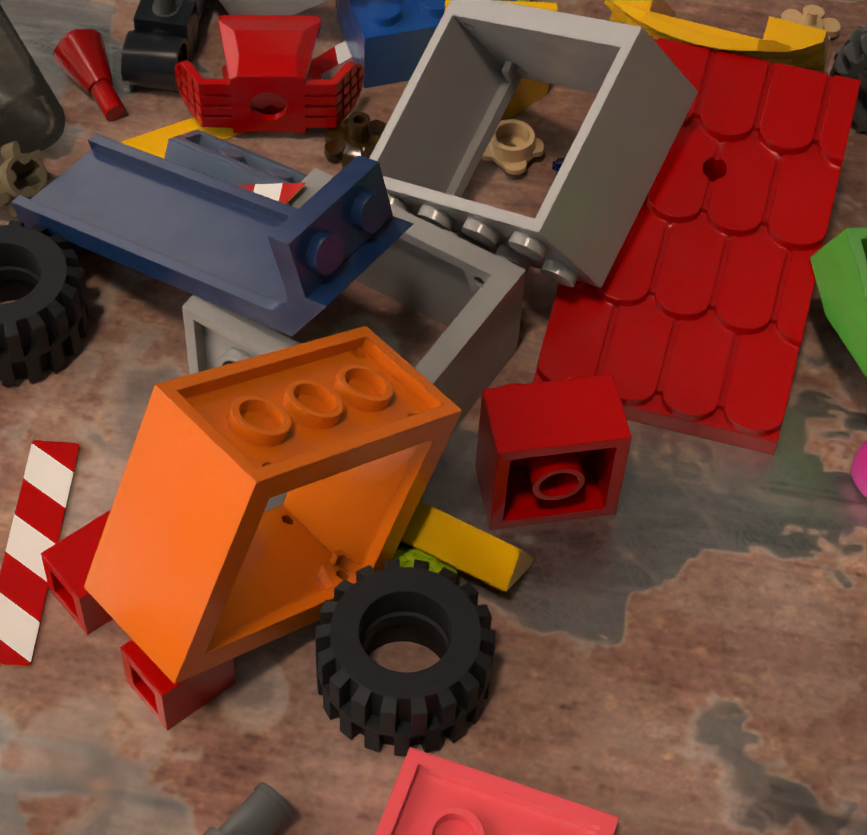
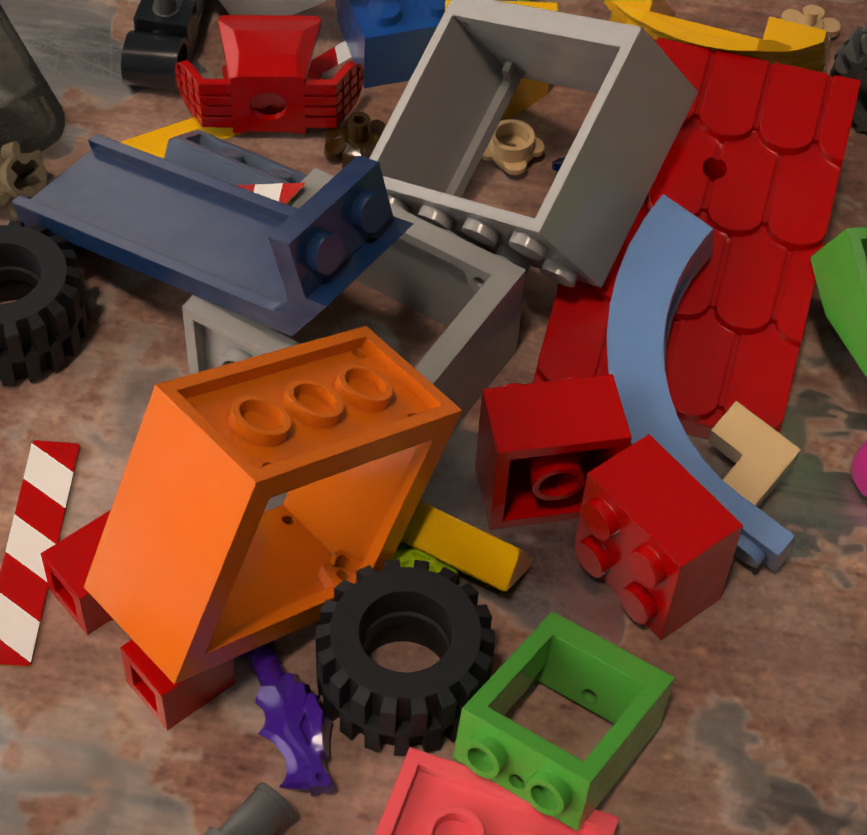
red cone [53,29,126,122] -> none
none -> dark purple piece [237,640,337,797]
none -> bright green window [453,611,675,831]
none -> red brick [574,434,743,640]
none -> medium blue arch [607,194,795,573]
none -> tan piece [708,401,801,508]

